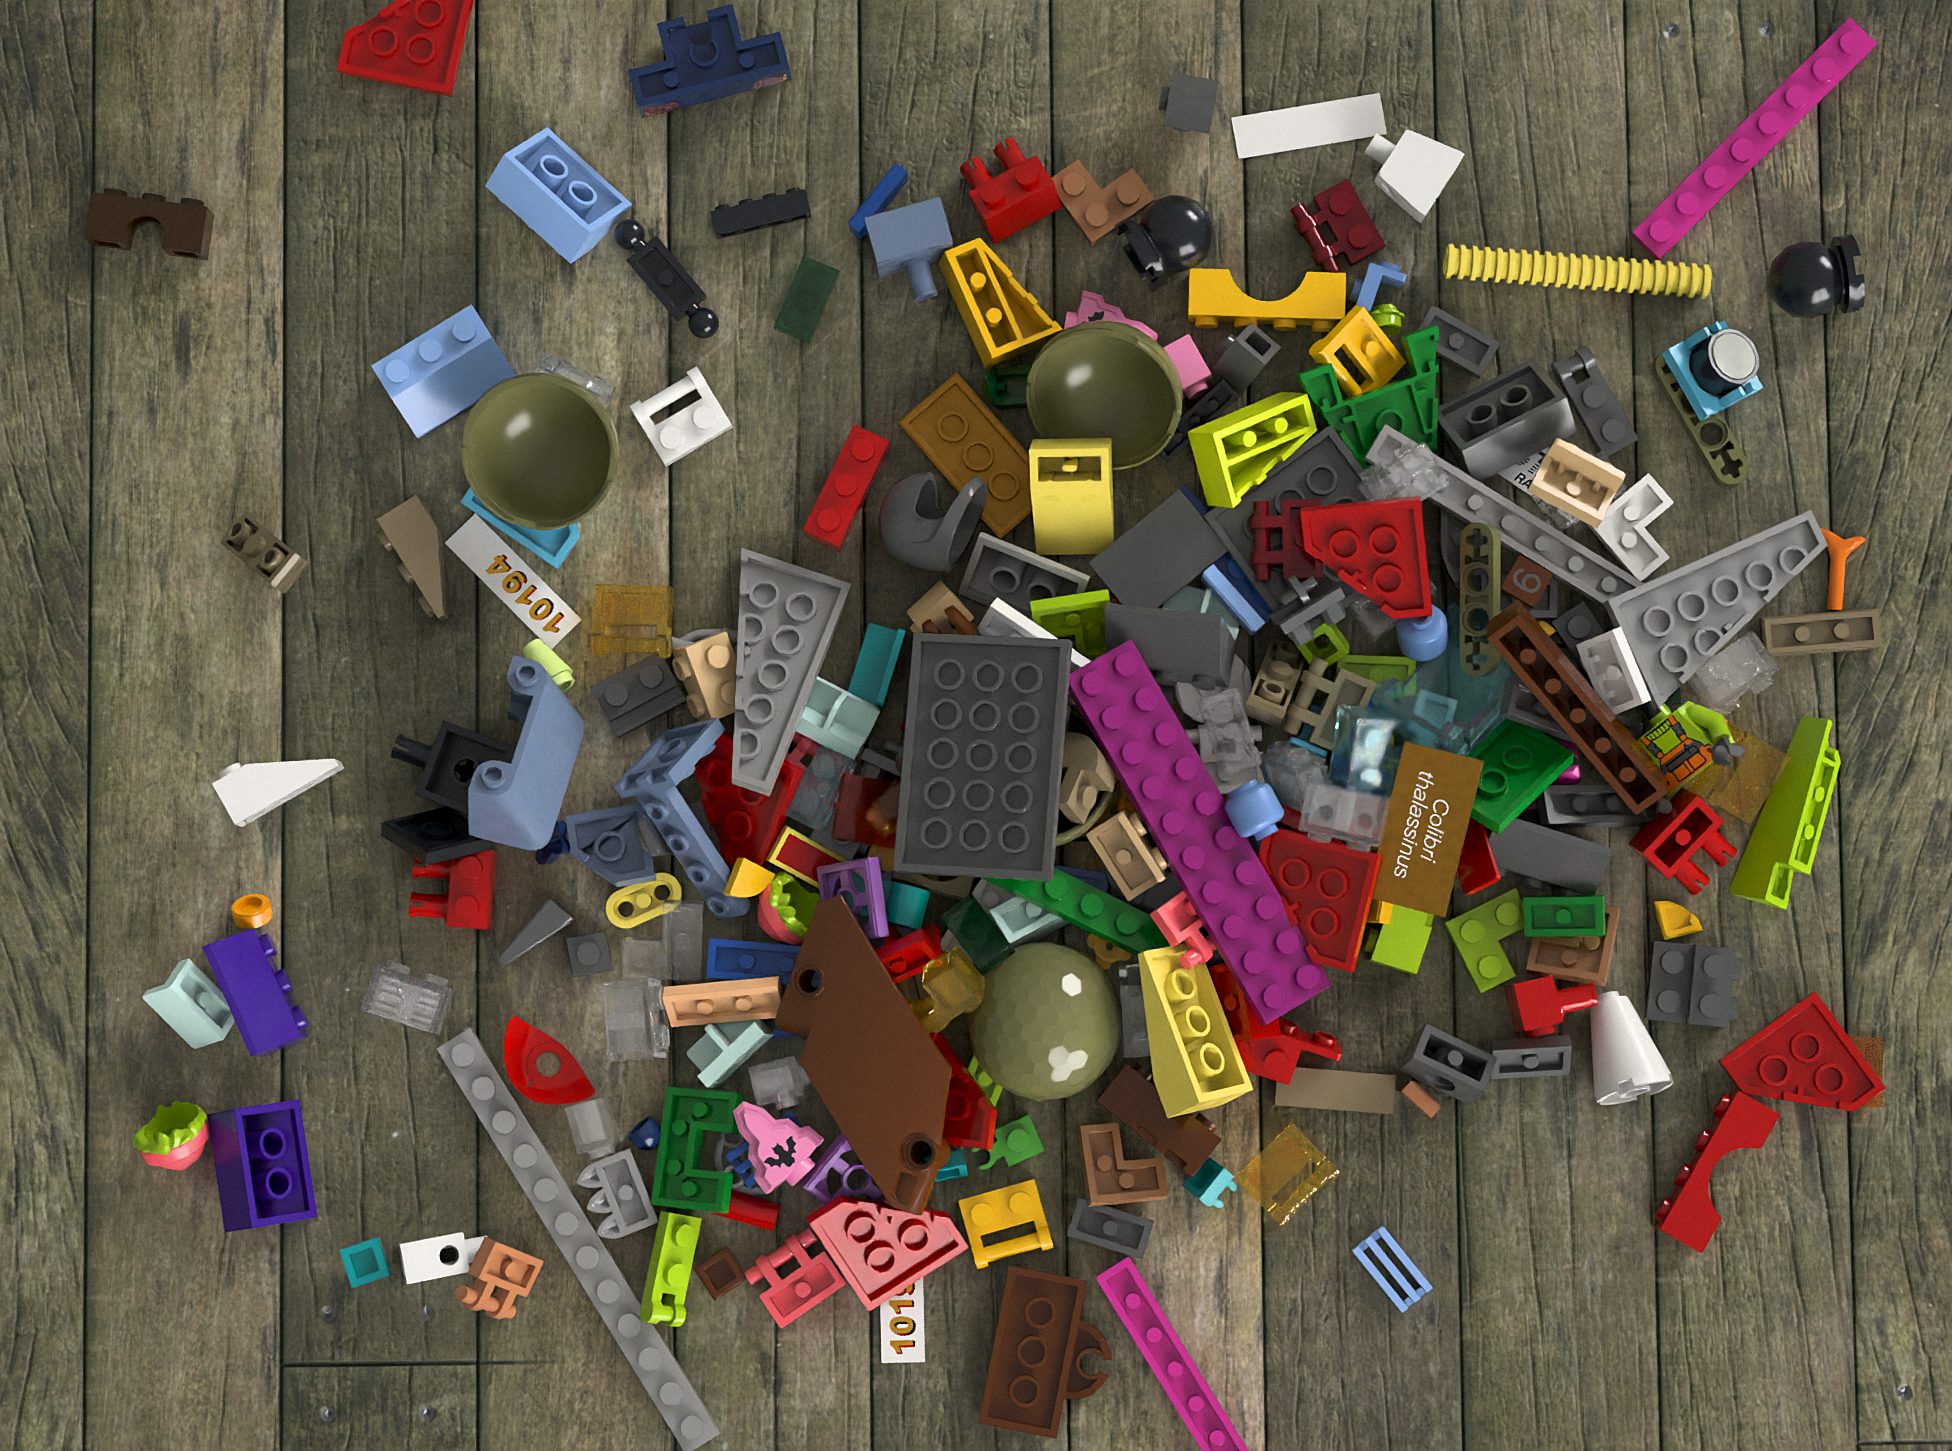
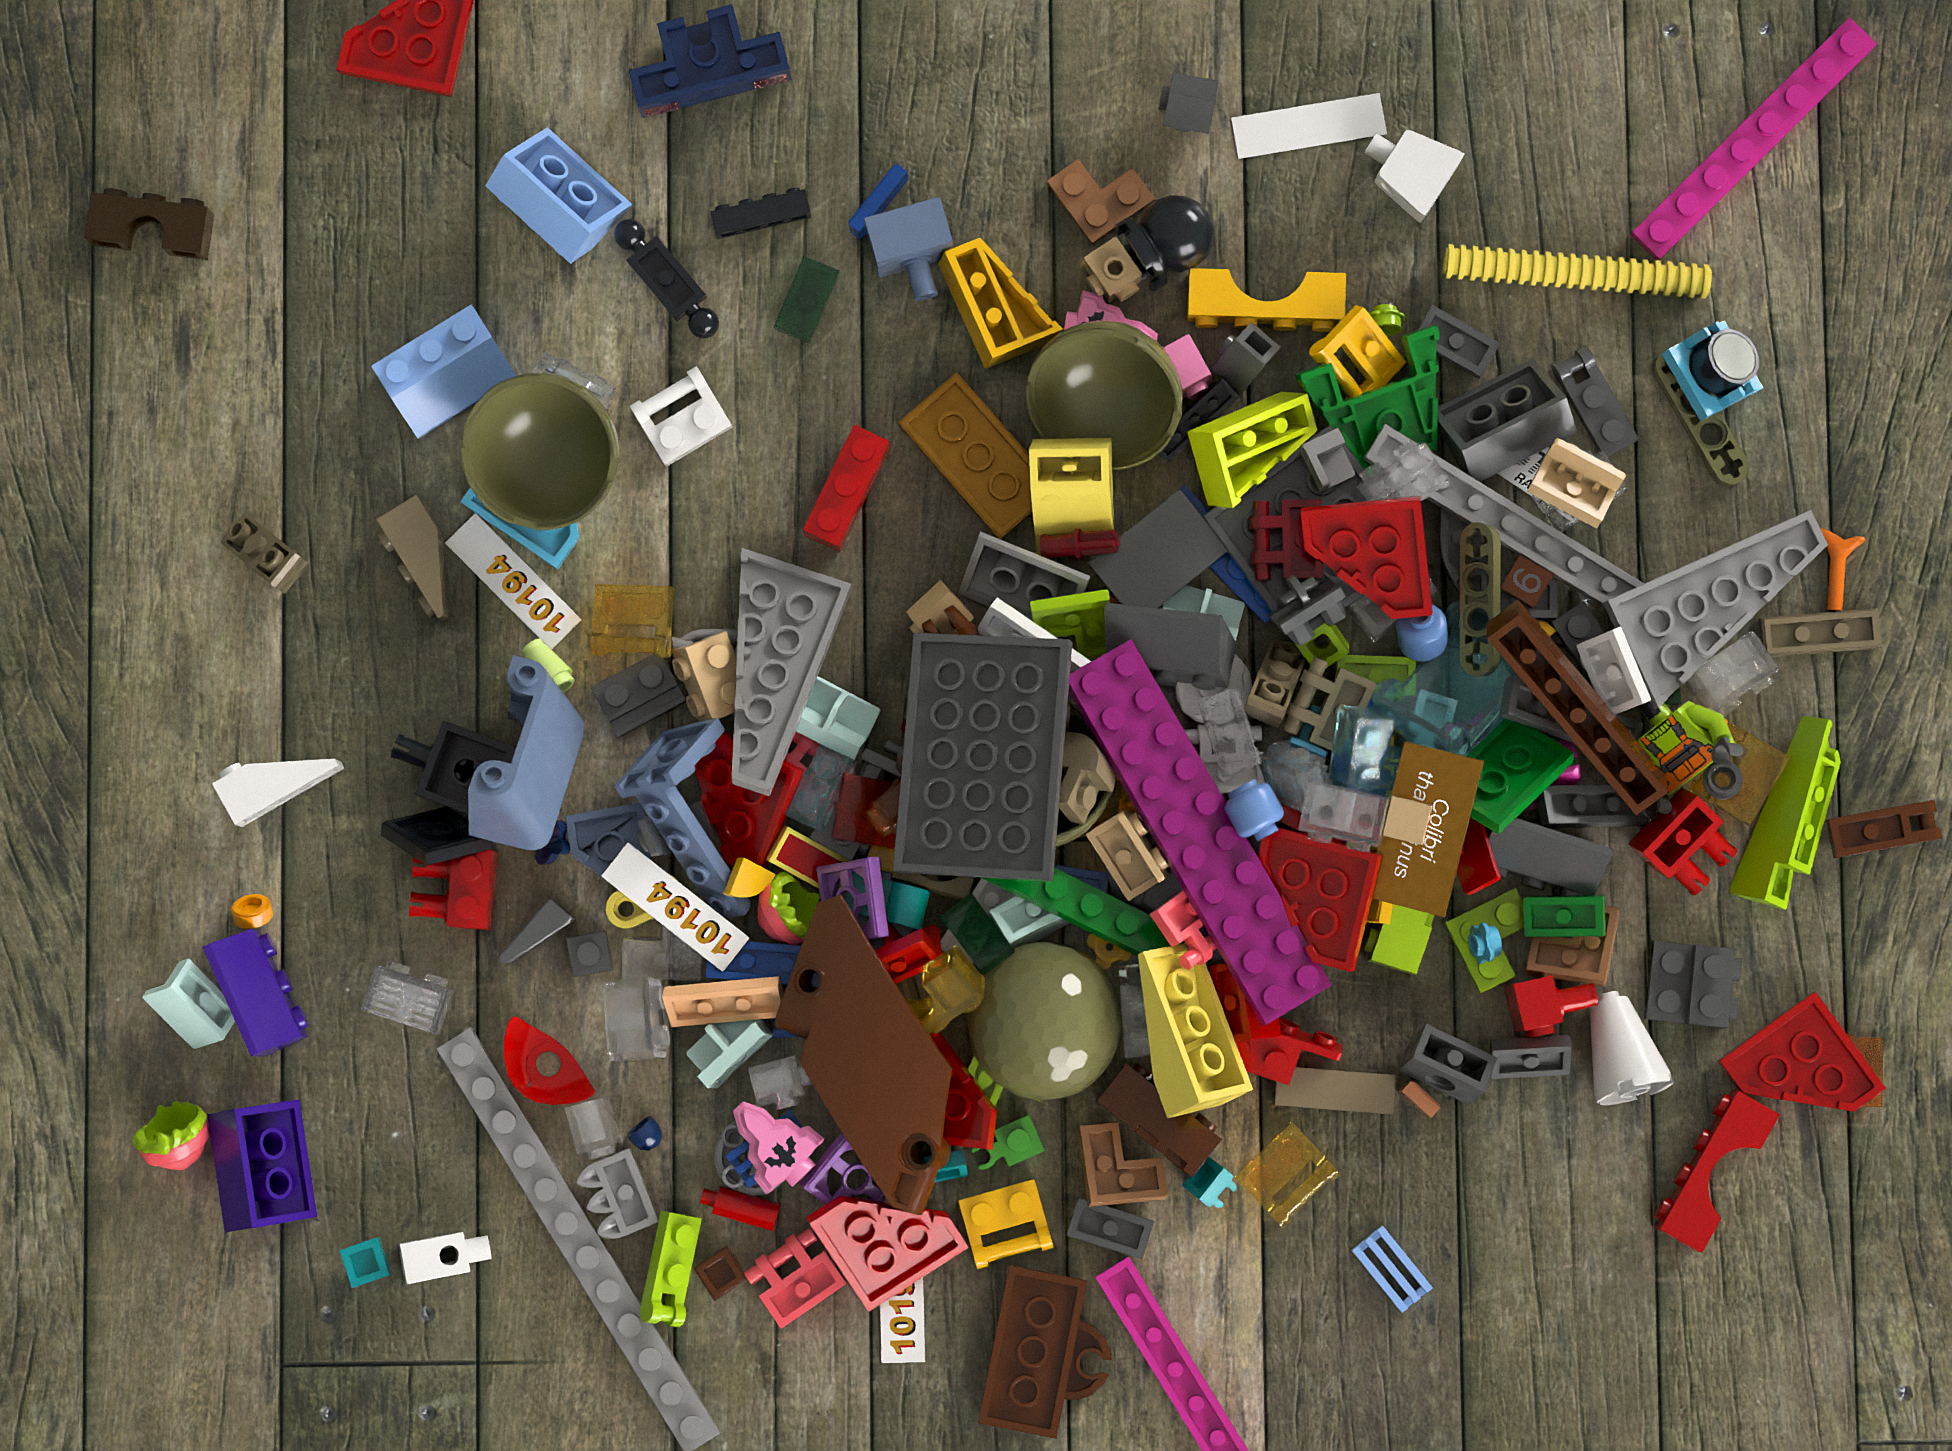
nougat plate [455,1236,544,1319] -> none
green plate [650,1086,744,1214] -> none
teal panel [848,622,907,710] -> none
dark grey piece [878,472,988,573] -> none
red brick [960,138,1062,244] -> none
dark green plate [981,365,1032,410] -> none
light blue tile [1201,564,1265,636] -> none
dark red plate [1290,178,1386,273] -> none
medium blue bracket [1349,261,1407,313] -> none
white plate [1587,473,1674,581] -> none
yellow tile [1652,901,1703,941] -> none
black tile [1767,234,1865,318] -> none
none -> white sticker [601,842,749,972]
none -> dark red axle [1040,529,1120,560]
none -> tan brick [1083,236,1142,303]
none -> light grey panel [1300,428,1355,493]
none -> tan tile [1383,796,1433,845]
none -> medium azure plate [1468,922,1502,964]
none -> dark grey plate [1703,762,1743,800]
none -> reddish brown plate [1826,800,1942,859]

